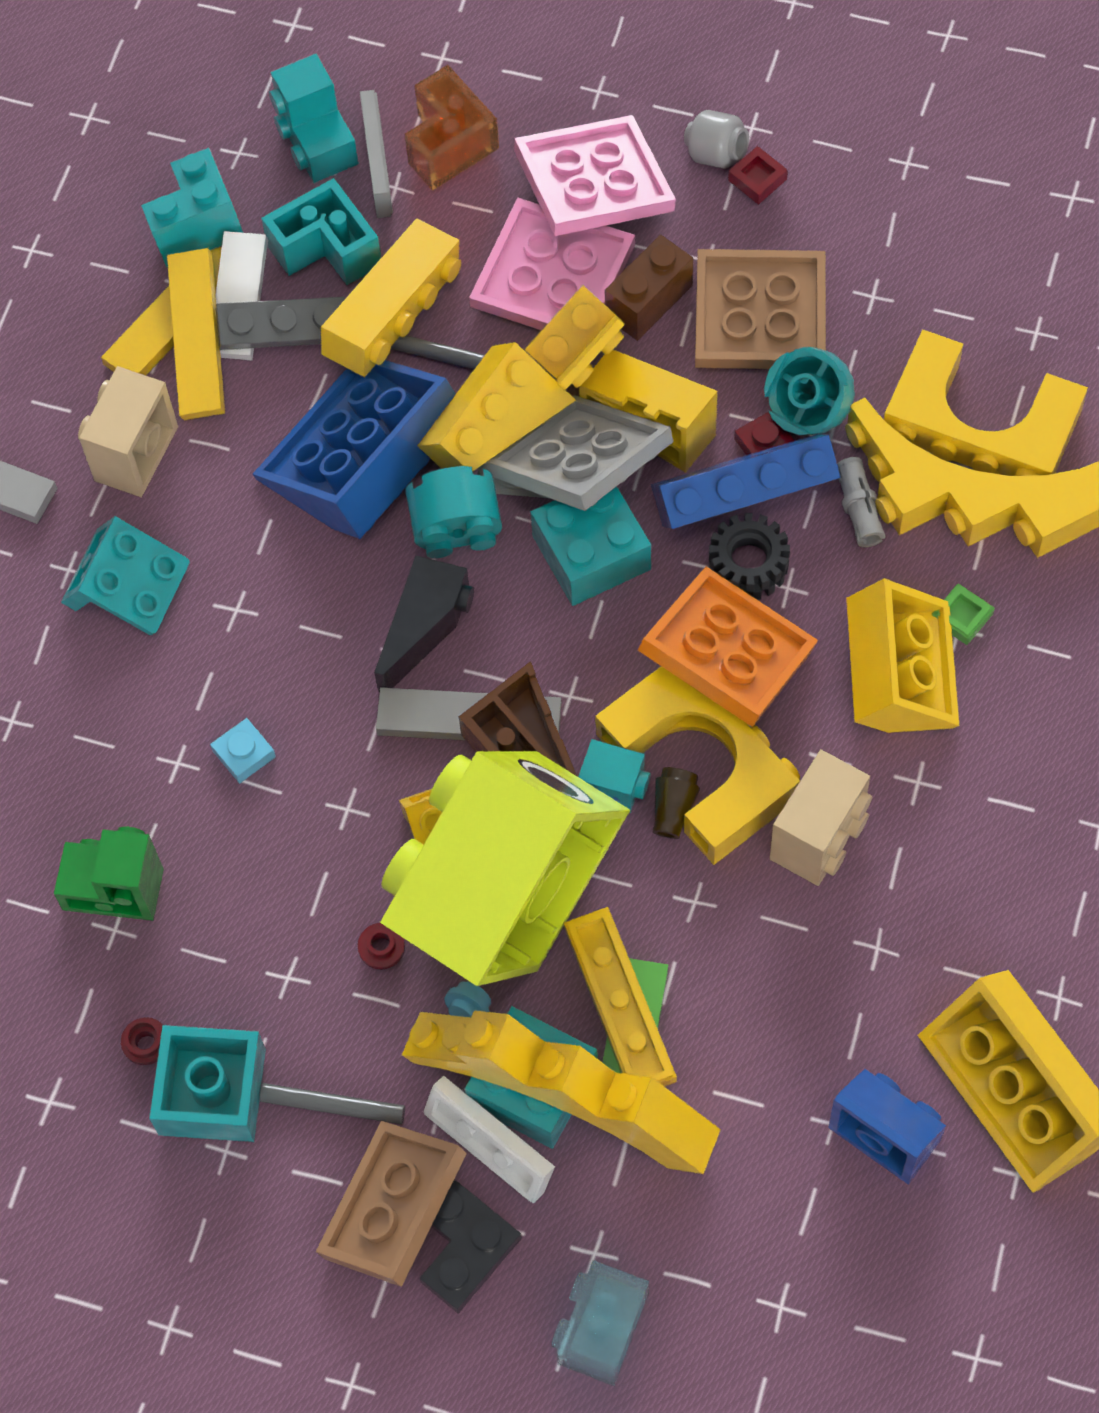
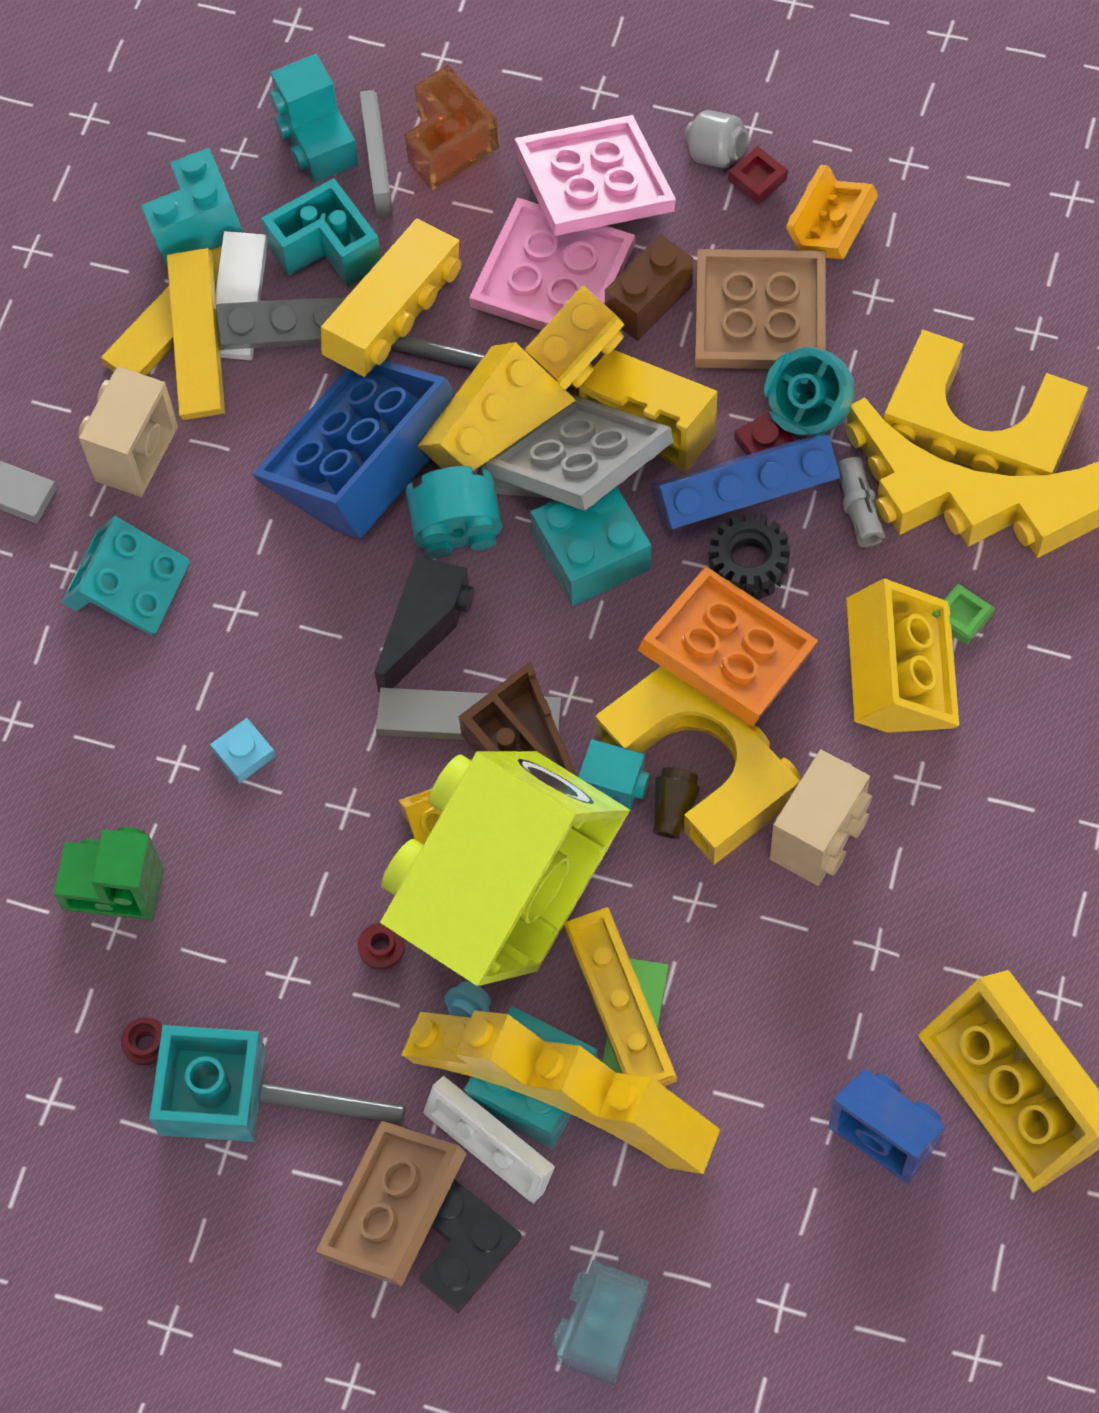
none -> light orange bracket [786,165,879,260]

